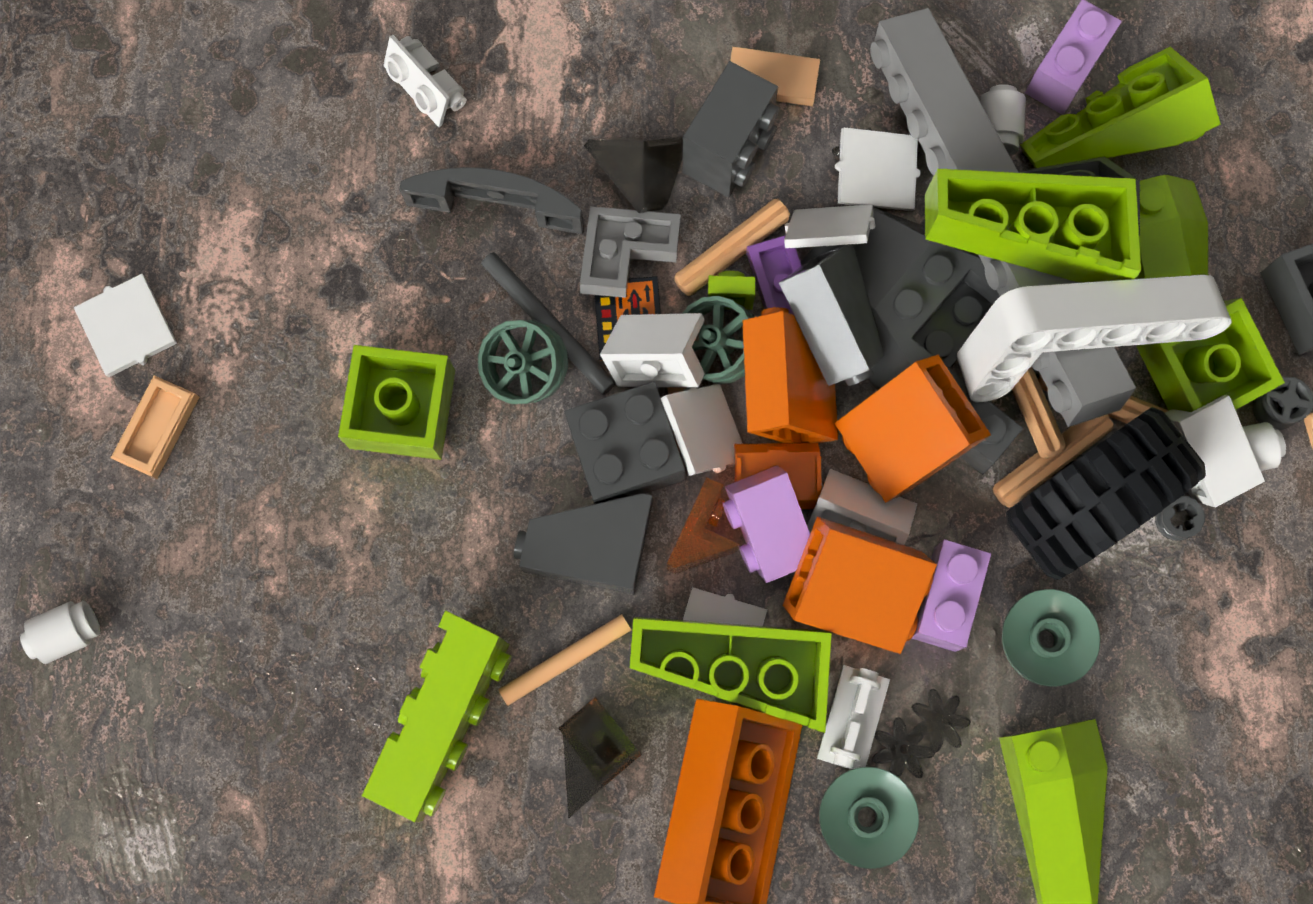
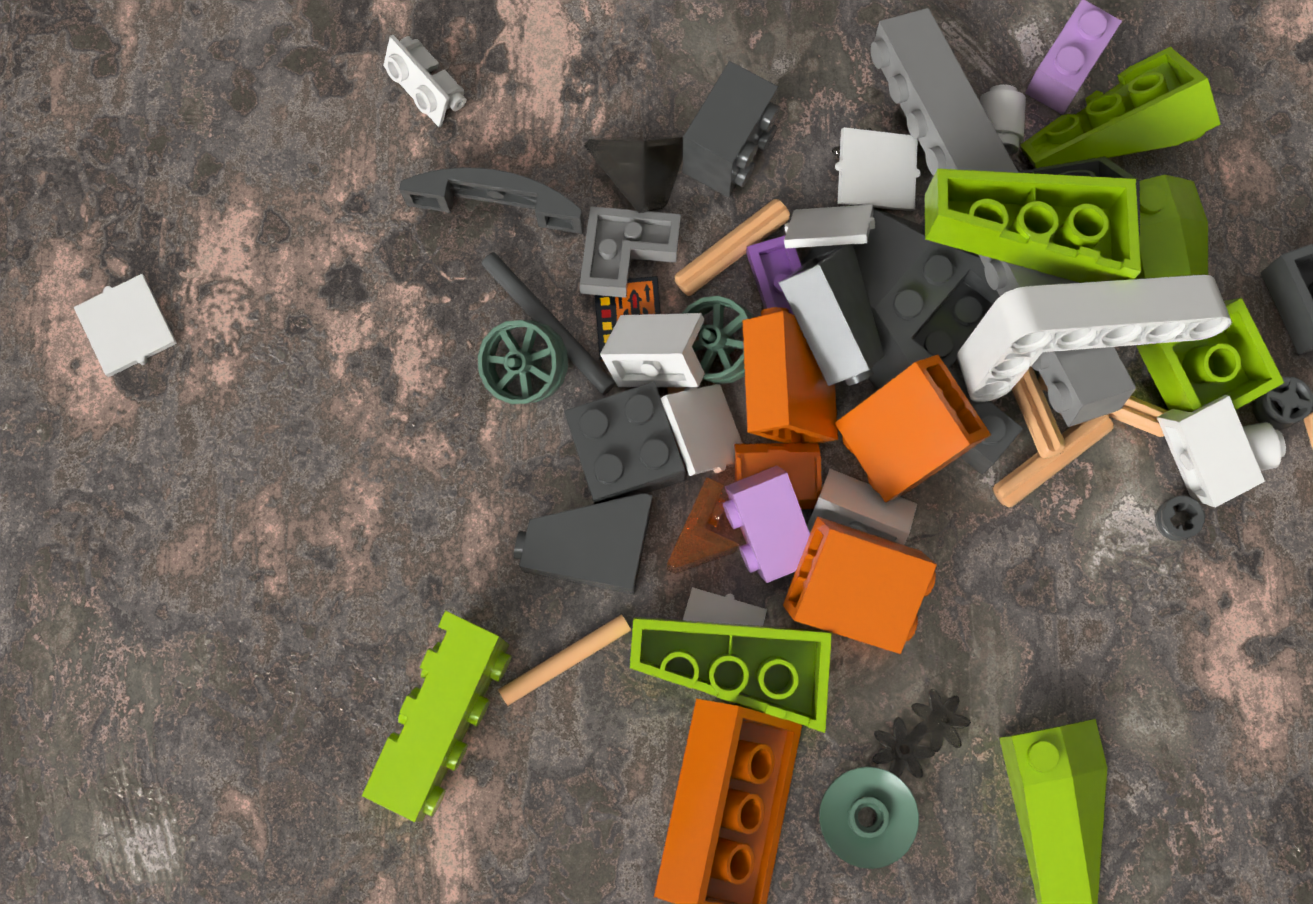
white brick [20,601,100,664] -> none
light nougat tile [111,375,200,479] -> none
lime brick [338,345,456,460] -> none
clear smoke slope [558,697,643,819] -> none
lime plate [707,271,755,310] -> none
light nougat tile [730,46,820,107] -> none
white hinge [817,665,890,770] -> none
lavender brick [912,539,991,652] -> none
sand green dish [1002,589,1100,687] -> none
black tyre [1006,407,1206,580] -> none

